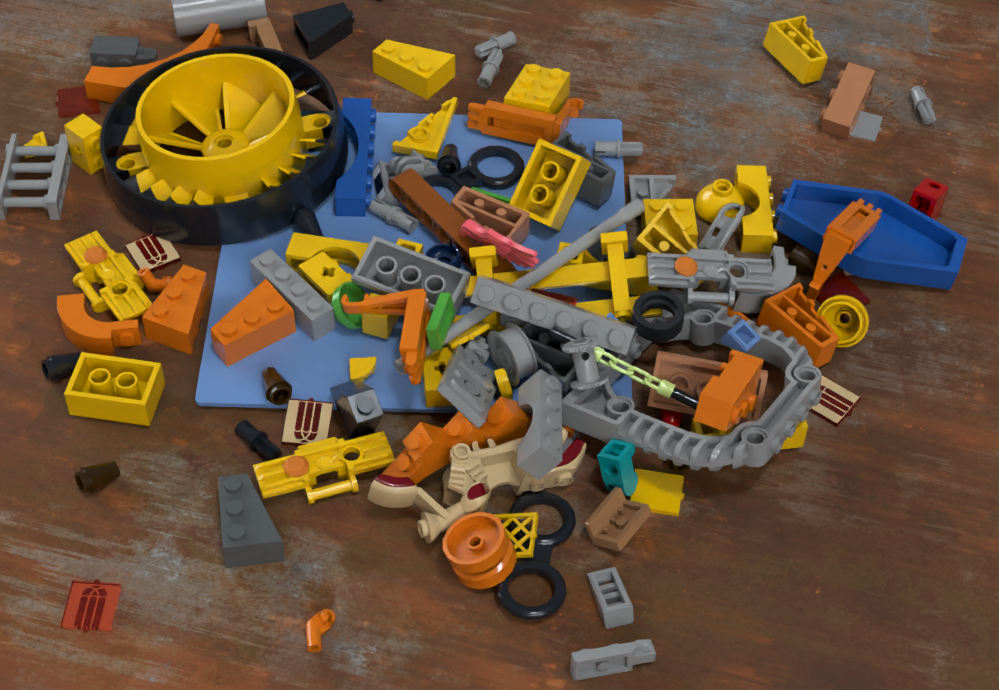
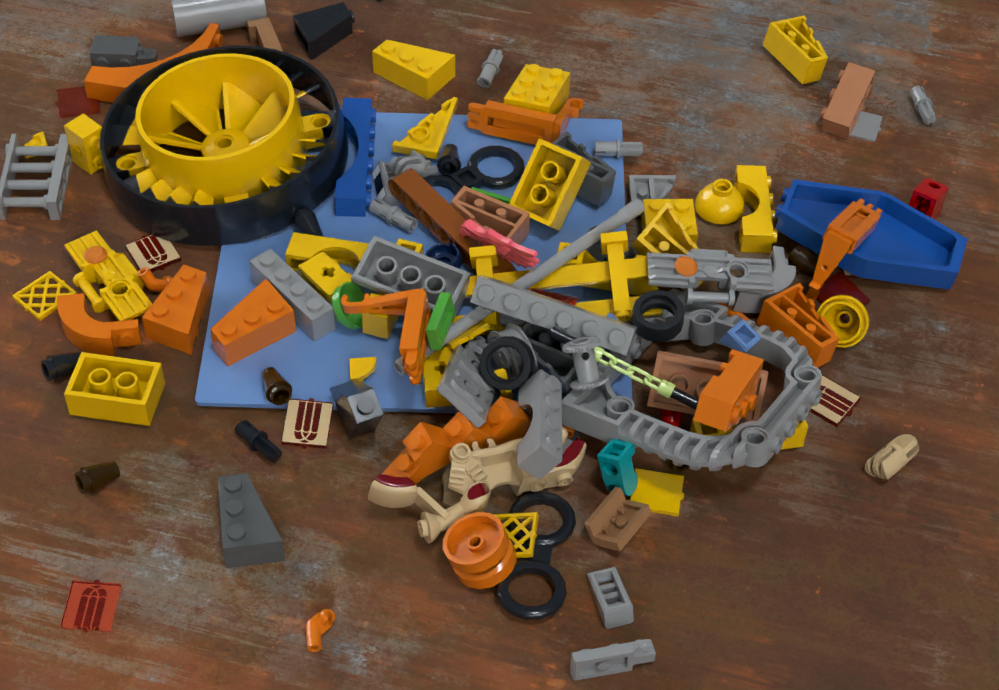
yellow piece [253,431,395,505] -> none
light grey axle [474,31,516,58] -> none
light grey piece [698,203,745,250] -> none
none -> yellow window [12,271,77,321]
none -> black tyre [479,336,534,390]
none -> tan arm [865,434,919,480]

